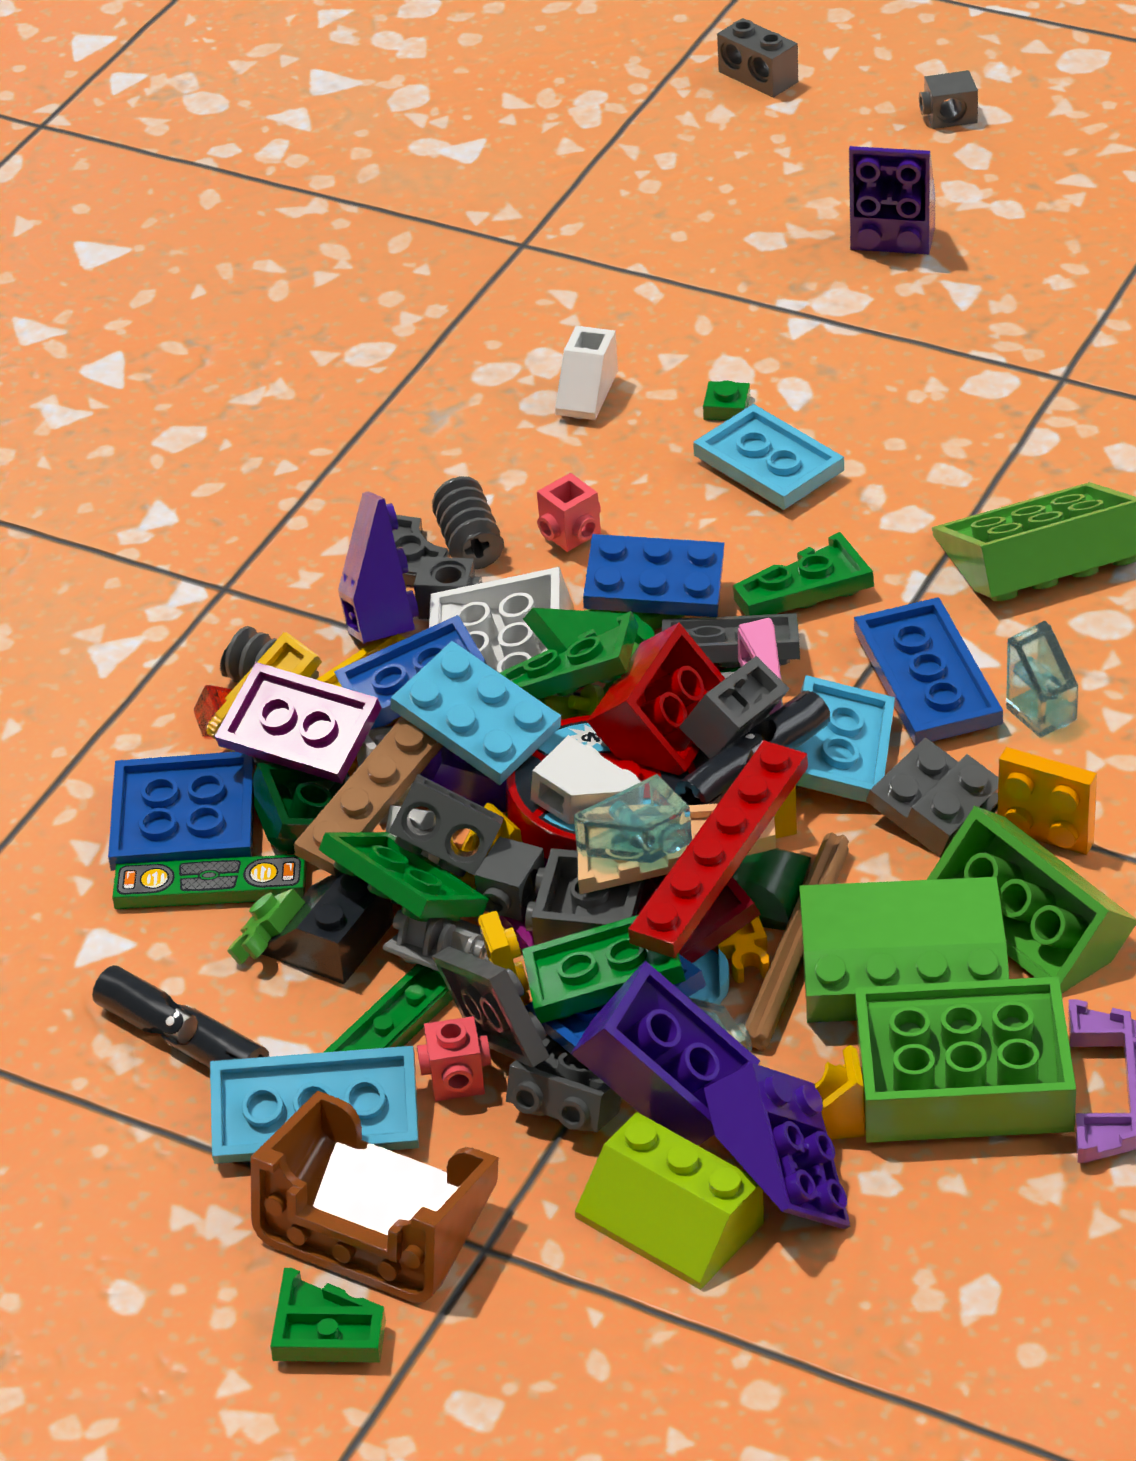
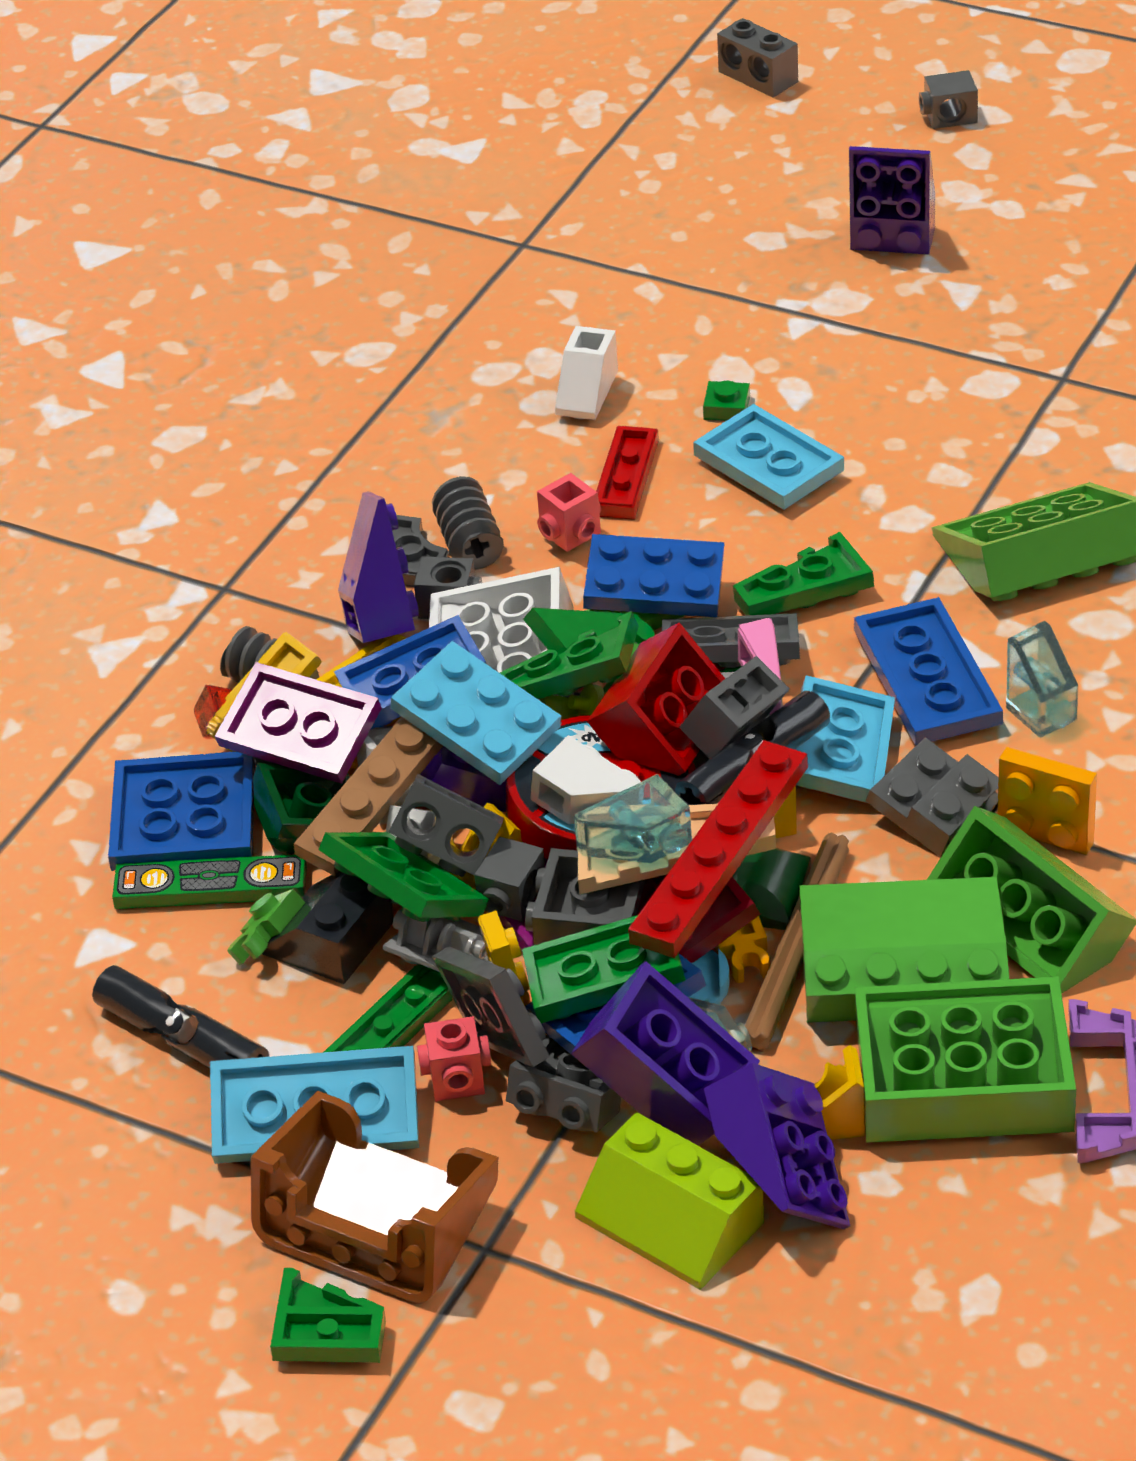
none -> red tile [596,426,659,520]

